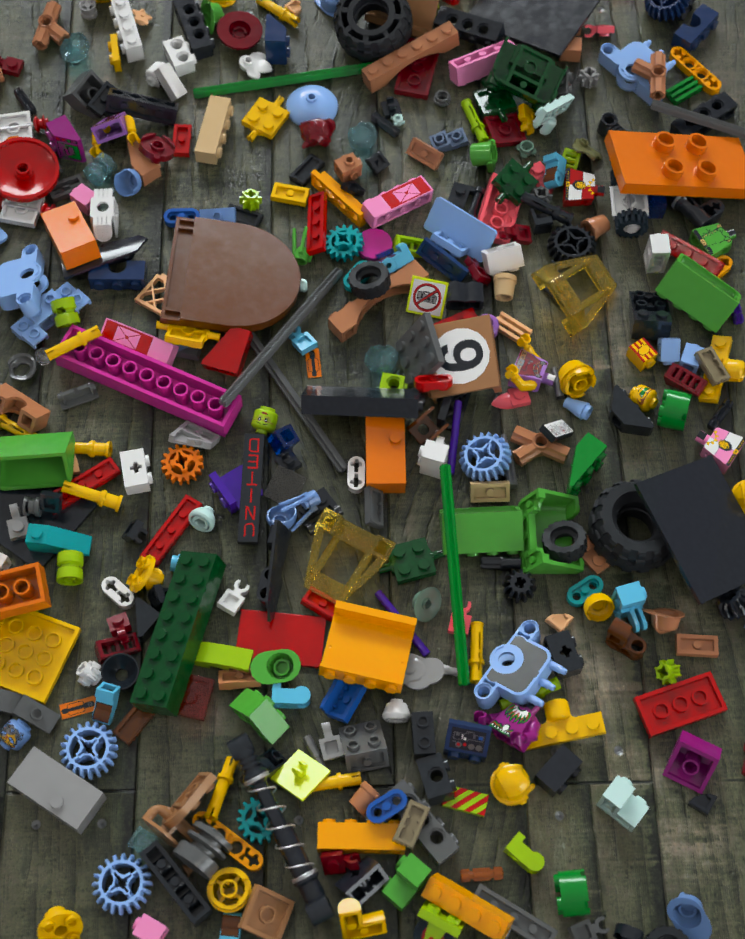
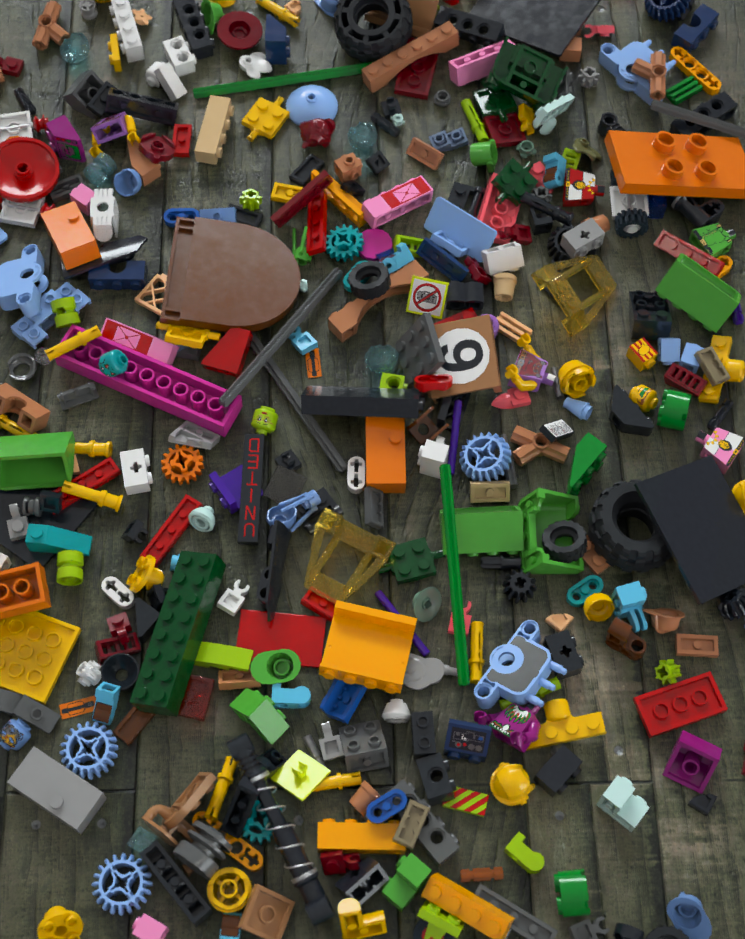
clear blue brick [267,424,300,455] -> none
white brick [643,233,671,273] -> none
none -> teal head [99,349,128,377]
none -> black slope [219,776,259,839]
none -> dark red tile [270,169,333,228]
none -> light grey brick [560,218,605,260]

